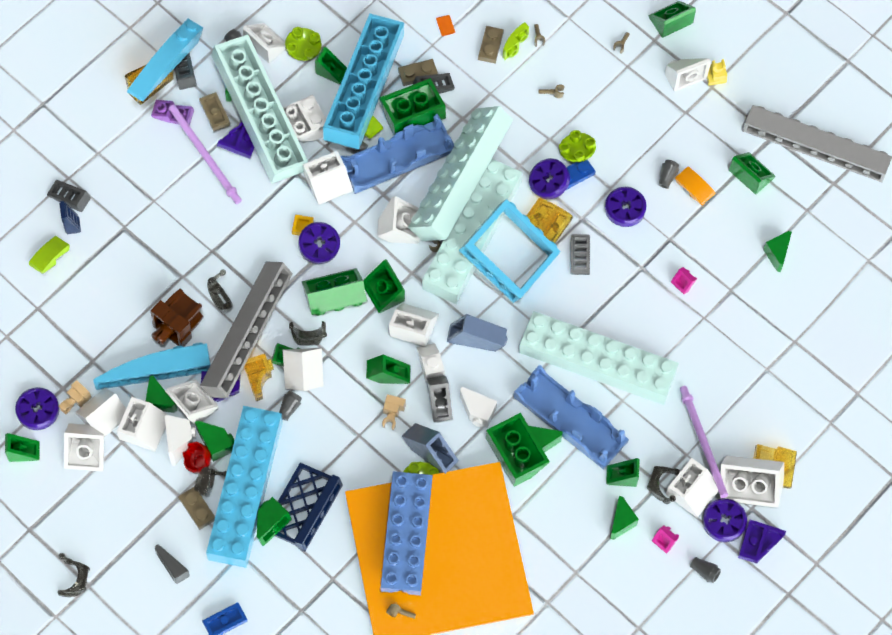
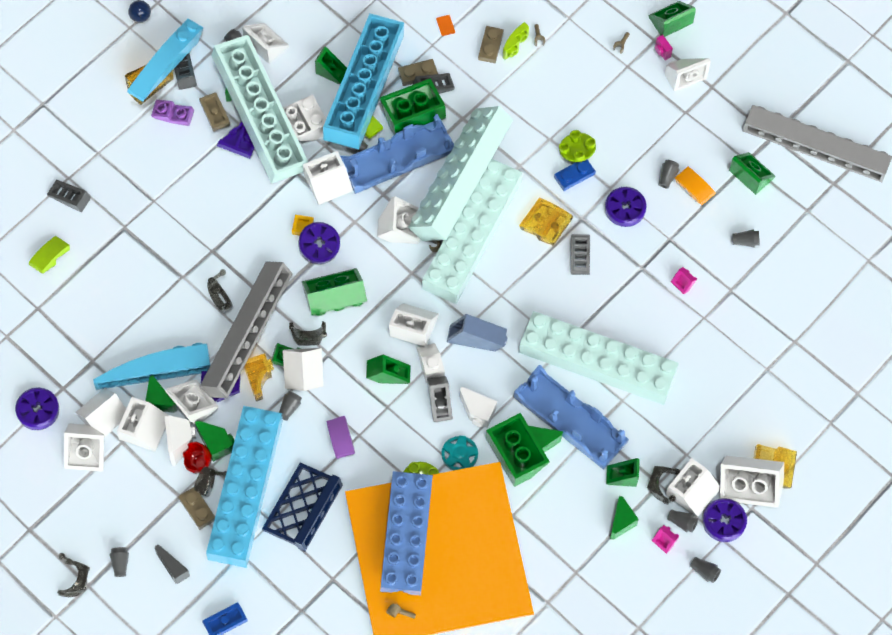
green slope [5,433,40,462] -> none
tan piece [58,380,92,414] -> none
dark blue slope [59,201,81,235] -> none
reddish brown piece [150,288,204,346] -> none
lavender bar [169,105,242,204] -> none
green slope [256,497,292,546] -> none
lime dish [285,27,322,61] -> none
green slope [363,259,405,313] -> none
tan piece [382,394,406,430] -> none
sand blue slope [402,423,459,474] -> none
medium azure window [459,199,561,303] -> none
dark purple wheel [529,158,570,200] -> none
dark tan hand [539,84,565,99] -> none
lavender bar [680,386,728,498] -> none
light yellow piece [707,59,728,86] -> none
dark purple wing [738,519,786,564] -> none
green slope [763,231,792,272] -> none
none -> dark grey cone [109,547,129,577]
none -> dark blue piece [128,0,151,23]
none -> medium lavender slope [326,415,355,459]
none -> teal wheel [442,435,478,471]
none -> dark pink plate [655,35,673,60]
none -> dark grey cone [667,509,698,533]
none -> dark grey cone [733,229,760,248]

